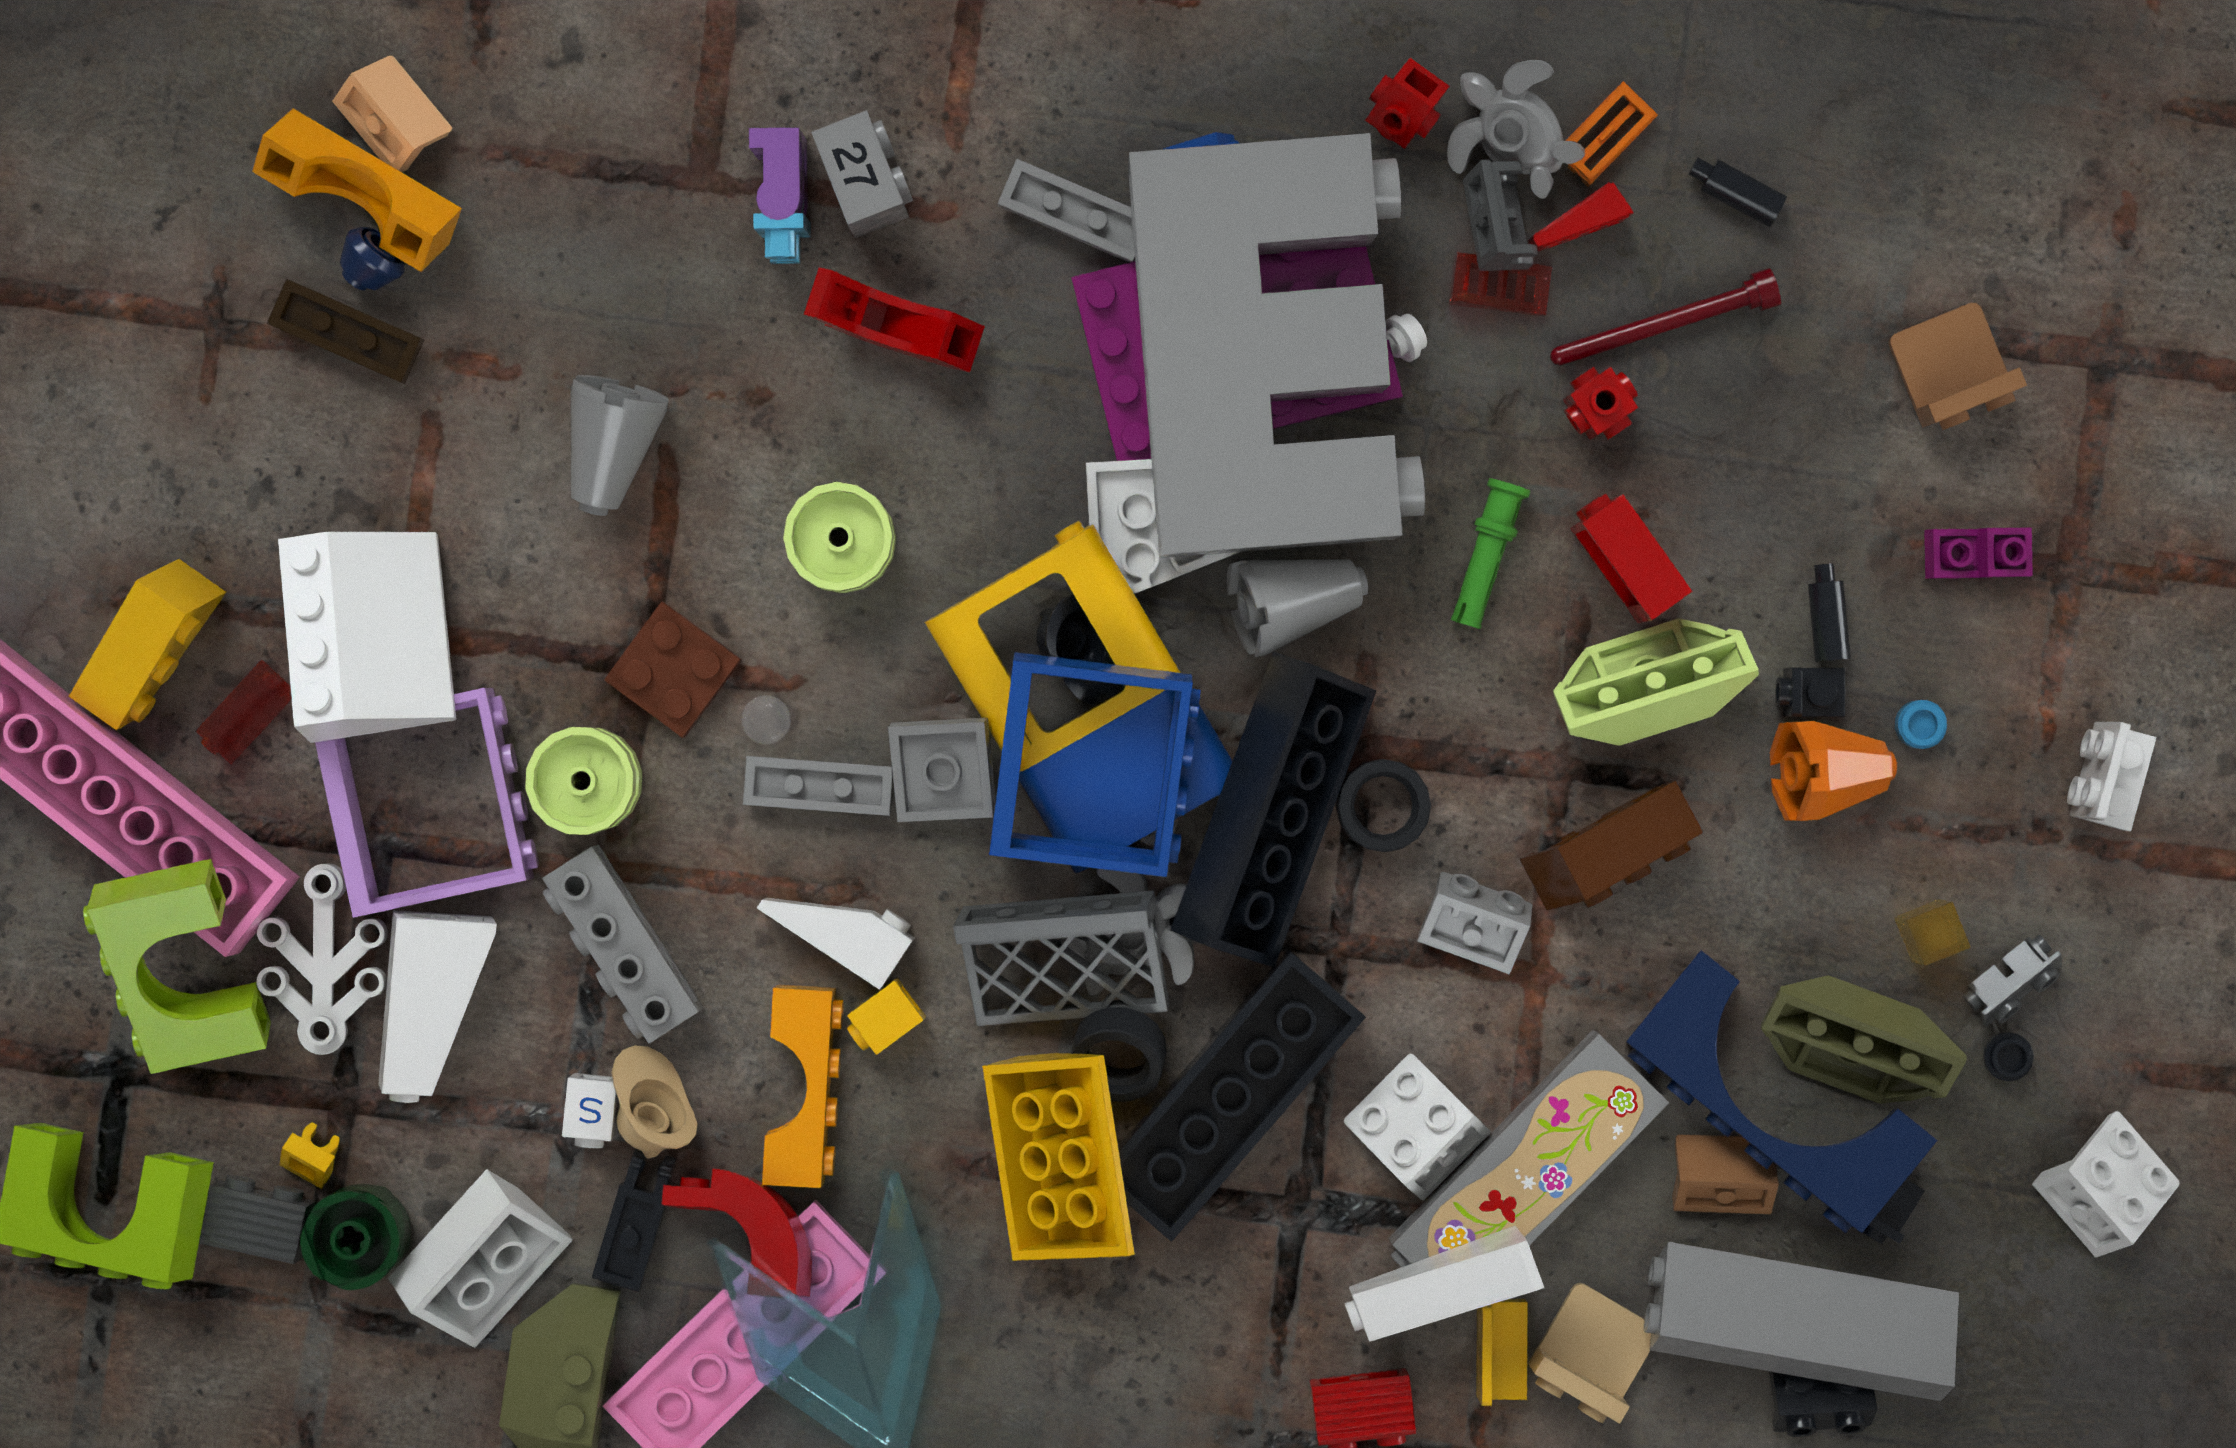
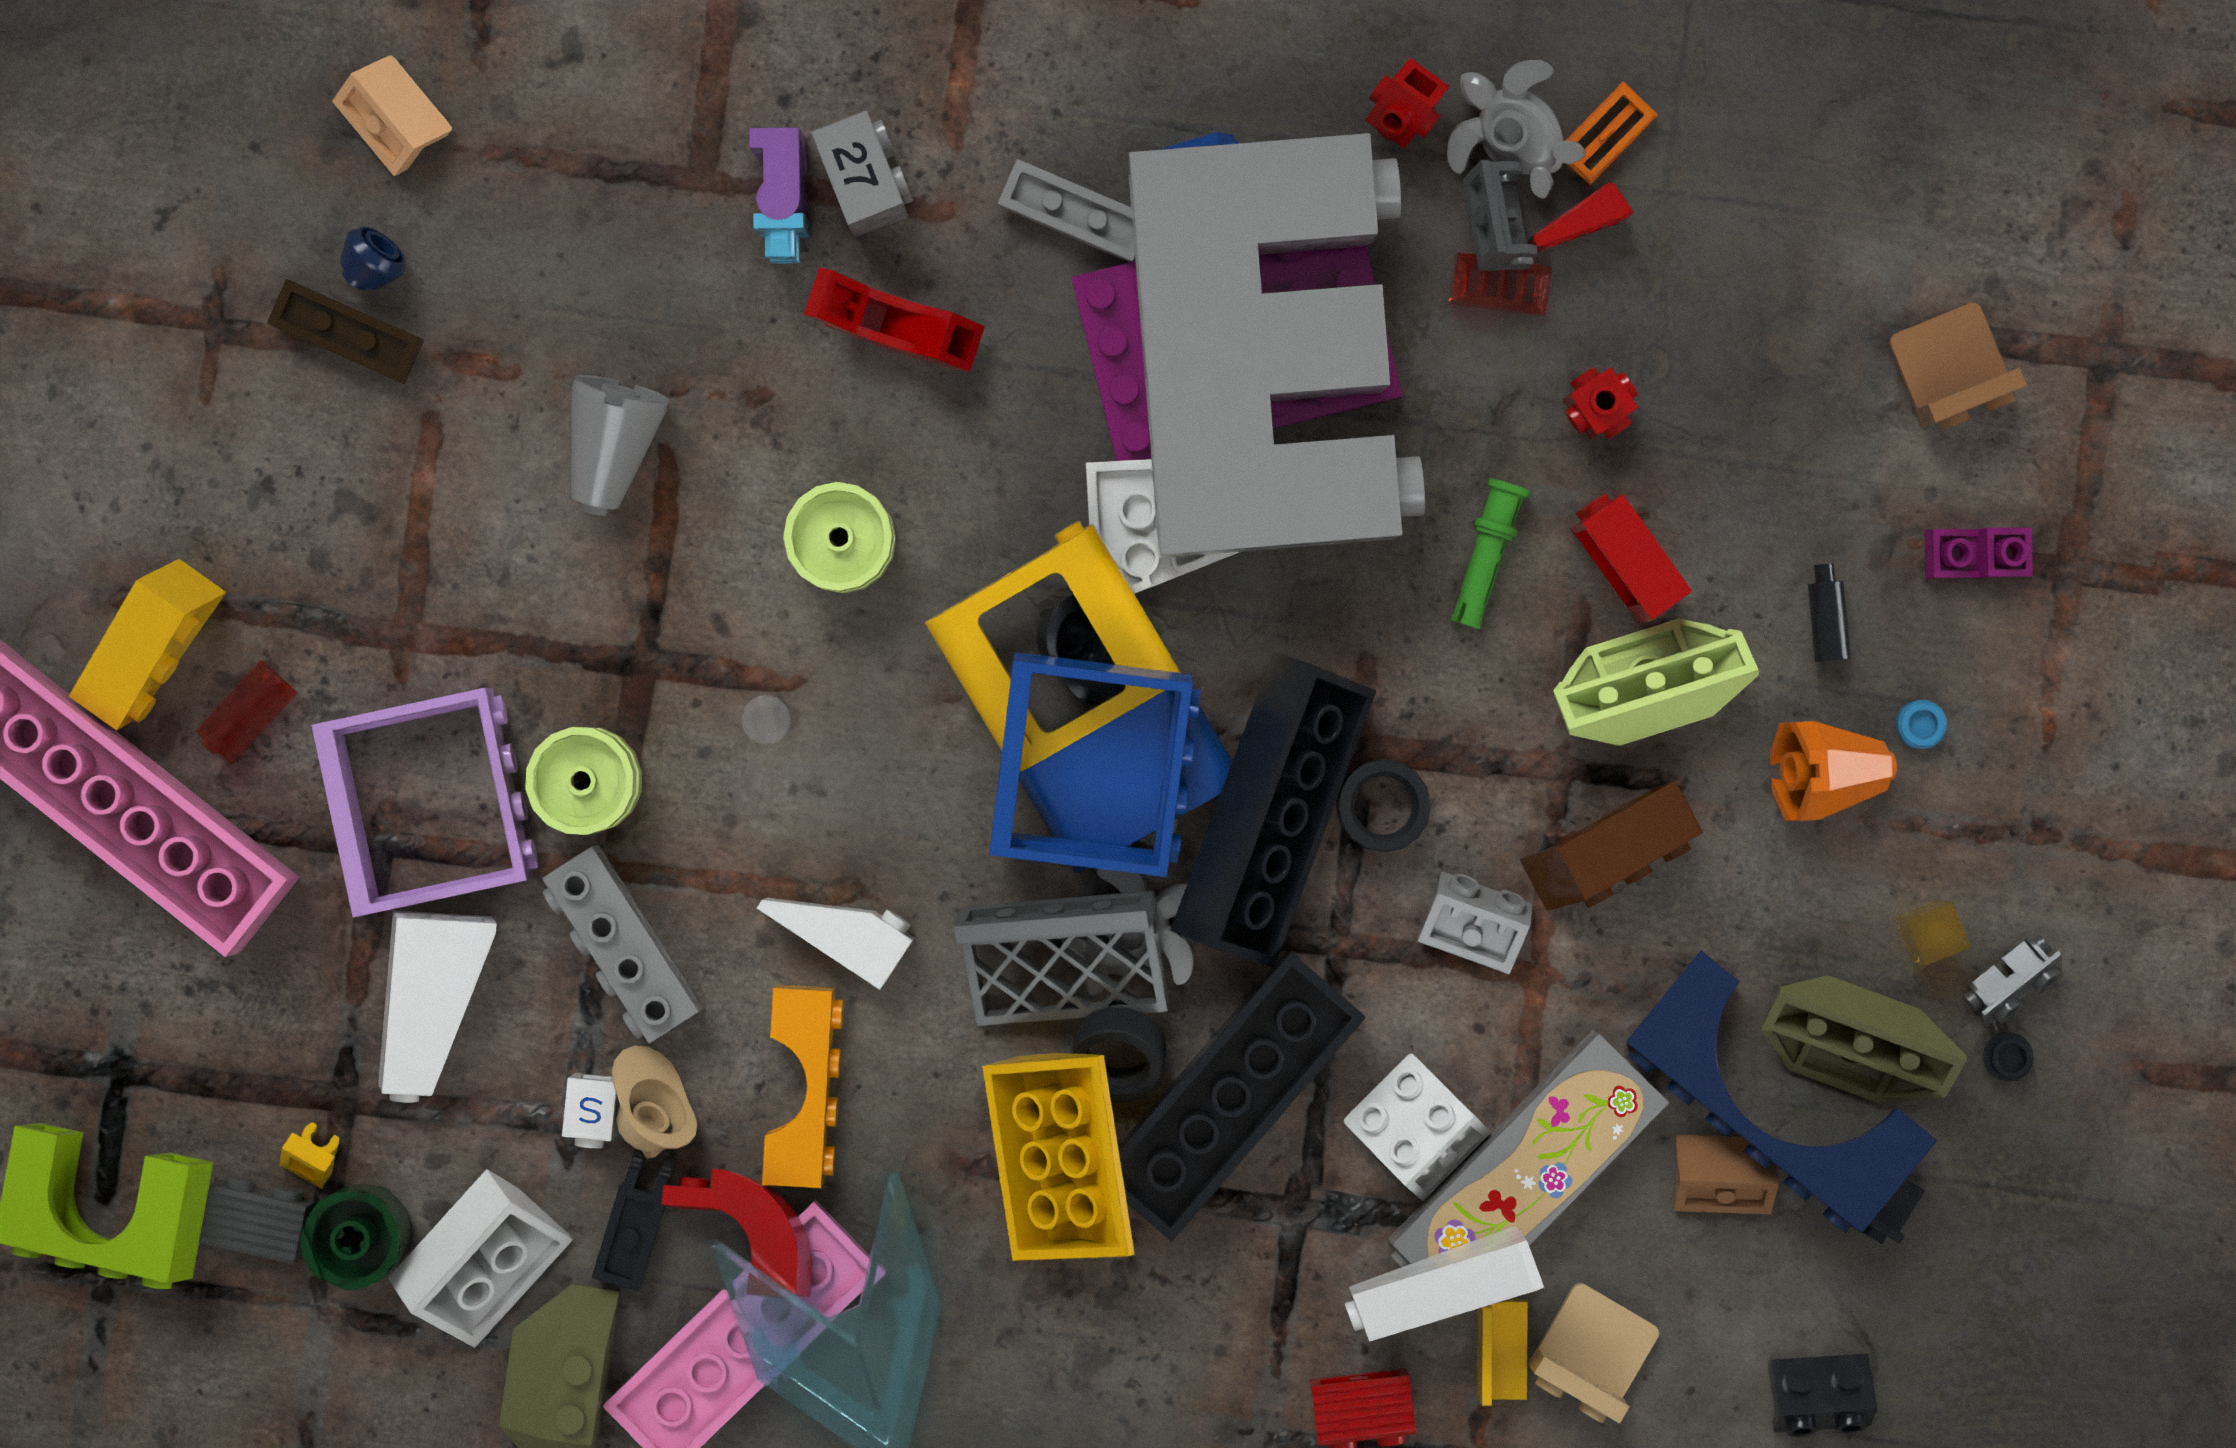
lime arch [83,859,271,1074] -> none
light orange arch [252,108,462,272] -> none
white plant [256,863,388,1055] -> none
white slope [278,532,456,743] -> none
copper plate [604,601,742,738] -> none
light grey plate [743,756,893,816] -> none
yellow brick [847,977,926,1055] -> none
light grey plate [888,718,996,822] -> none
light grey cone [1227,559,1368,657] -> none
white plate [1385,314,1427,362] -> none
dark red piece [1550,268,1781,366] -> none
light grey brick [1644,1242,1959,1401] -> none
black cylinder [1688,157,1787,227] -> none
black bracket [1775,667,1845,717] -> none
white bracket [2032,1111,2179,1257] -> none
white bracket [2067,722,2157,832] -> none

